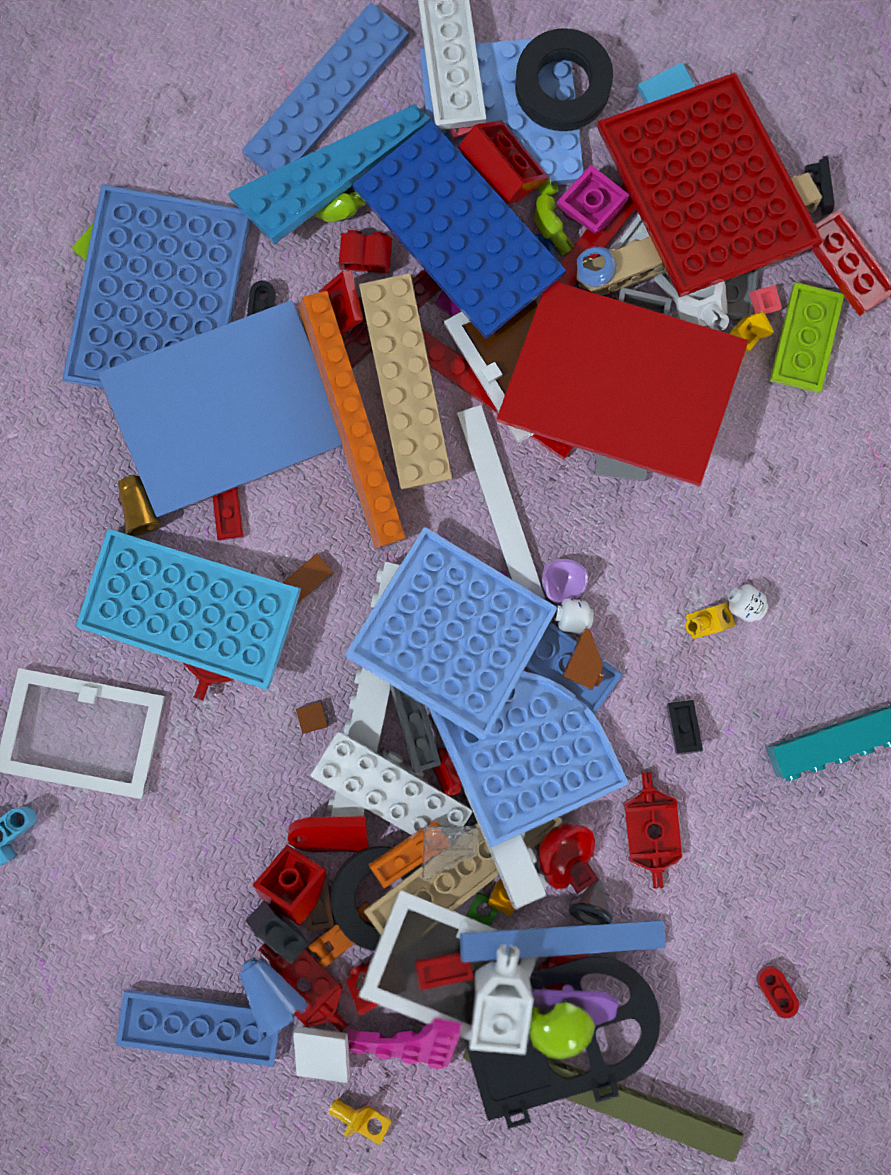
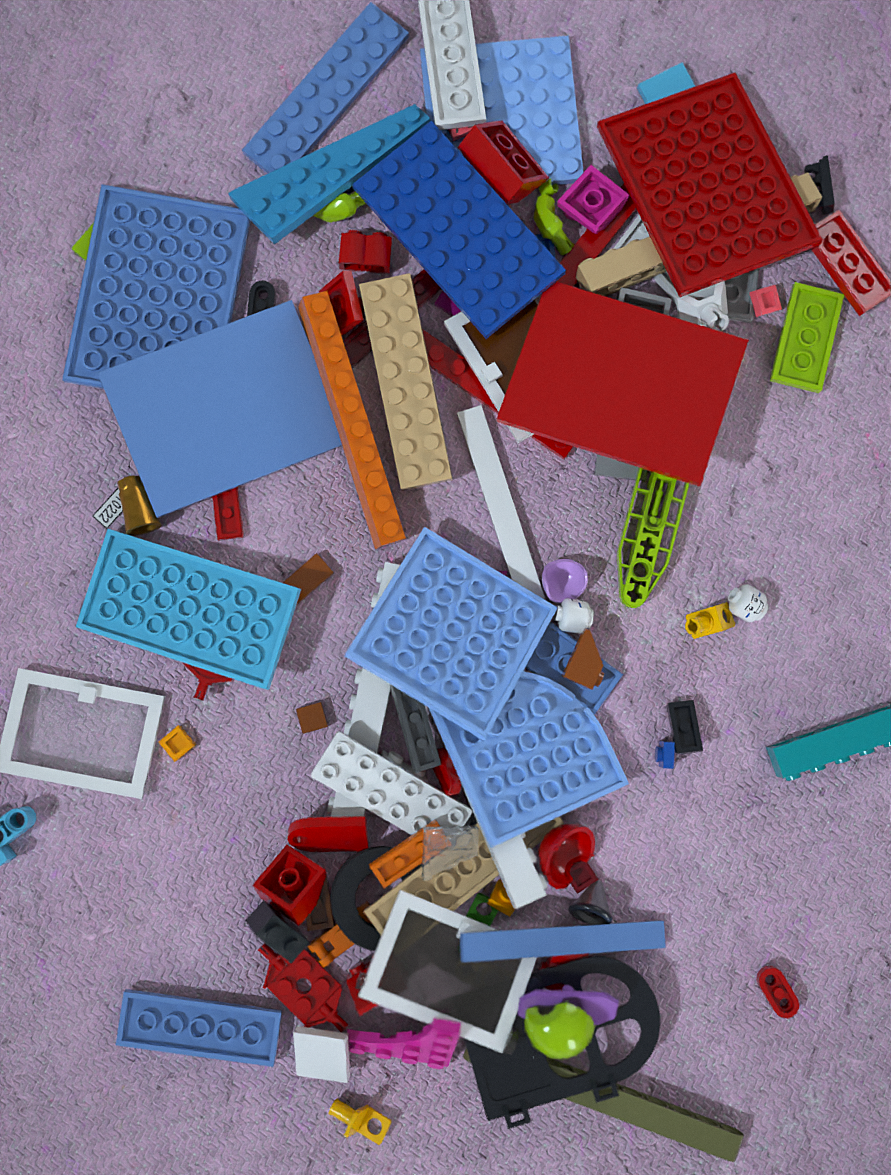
medium blue cone [239,956,308,1038] -> none
red tile [415,952,474,990] -> none
white plate [469,945,533,1054] -> none
black tyre [515,28,613,131] -> none
medium blue piece [576,246,616,287] -> none
red plate [623,772,683,889] -> none
yellow bracket [729,311,774,353] -> none
none -> white sticker [92,488,123,529]
none -> light orange tile [159,725,196,762]
none -> lime beam [617,468,689,608]
none -> blue plate [655,741,675,769]

